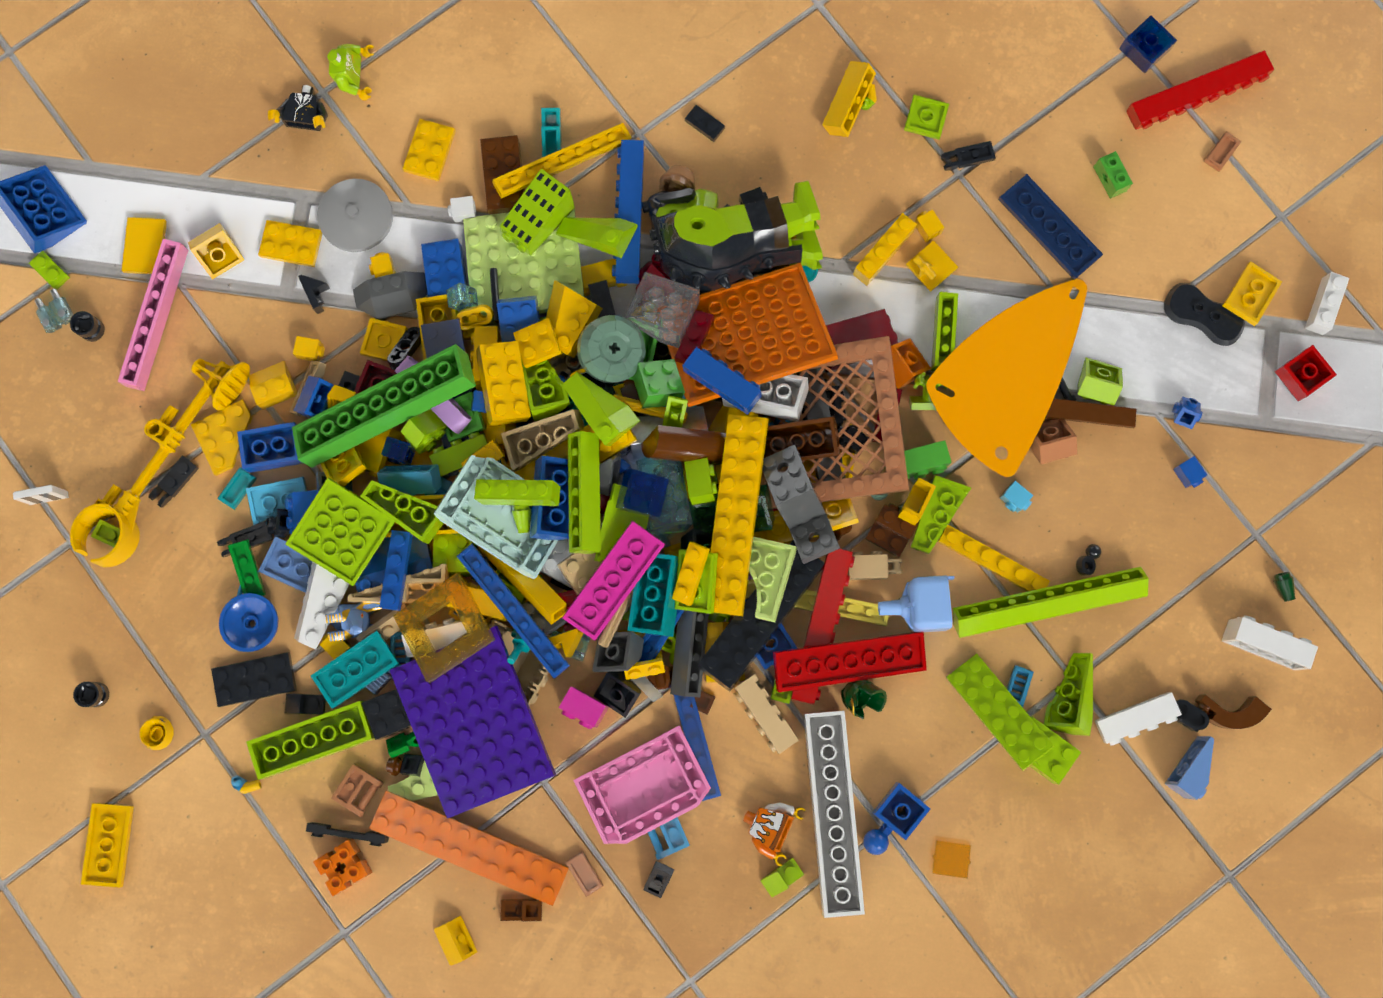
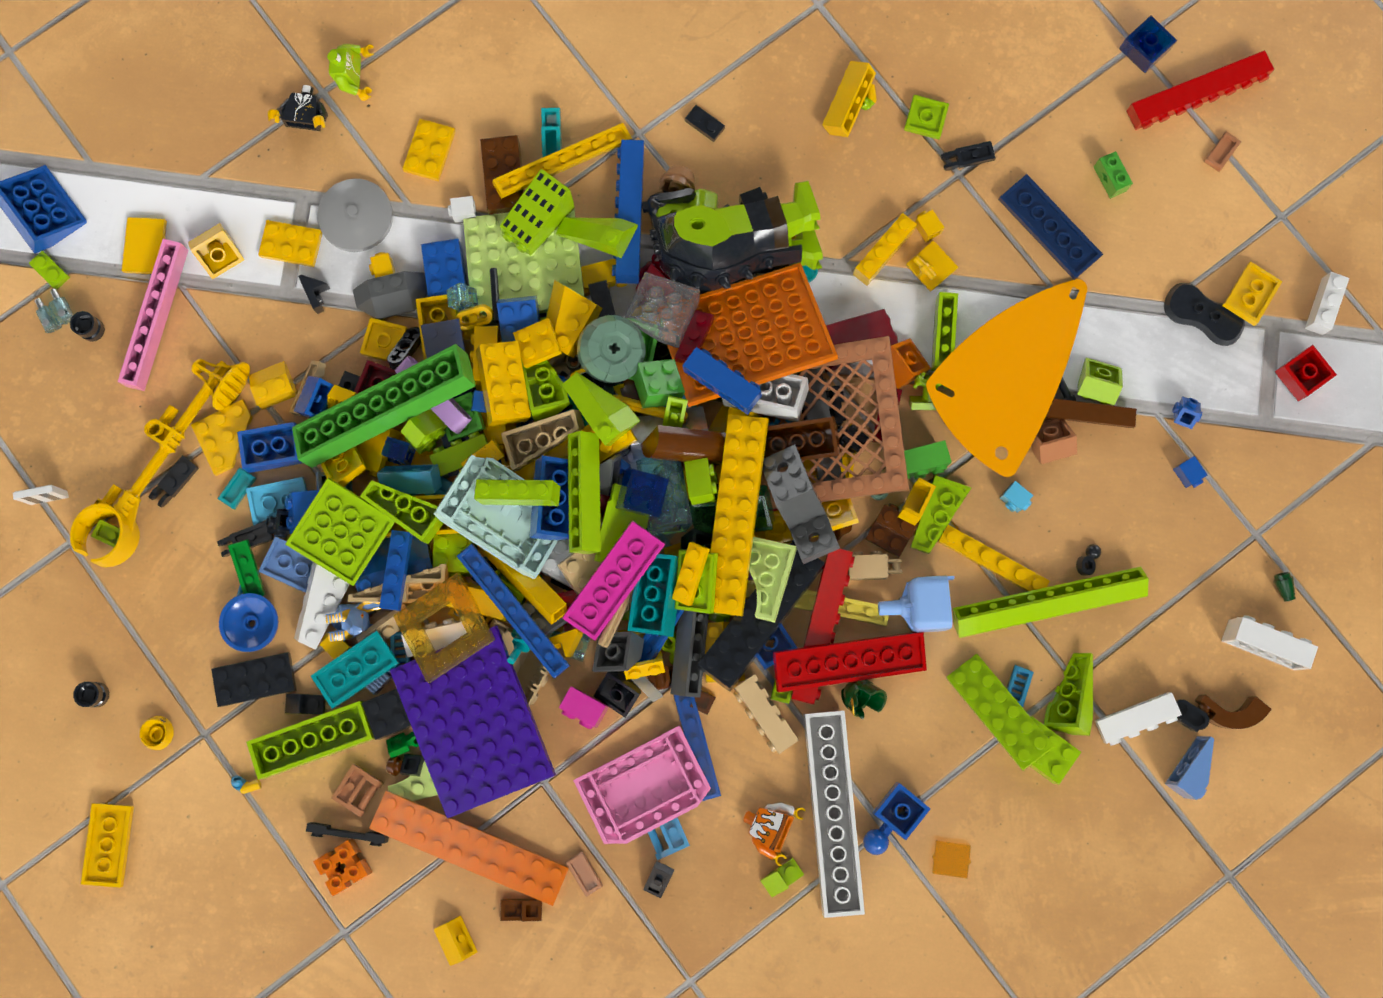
yellow brick [293,336,325,362] -> none
lime cone [512,505,531,533] -> none

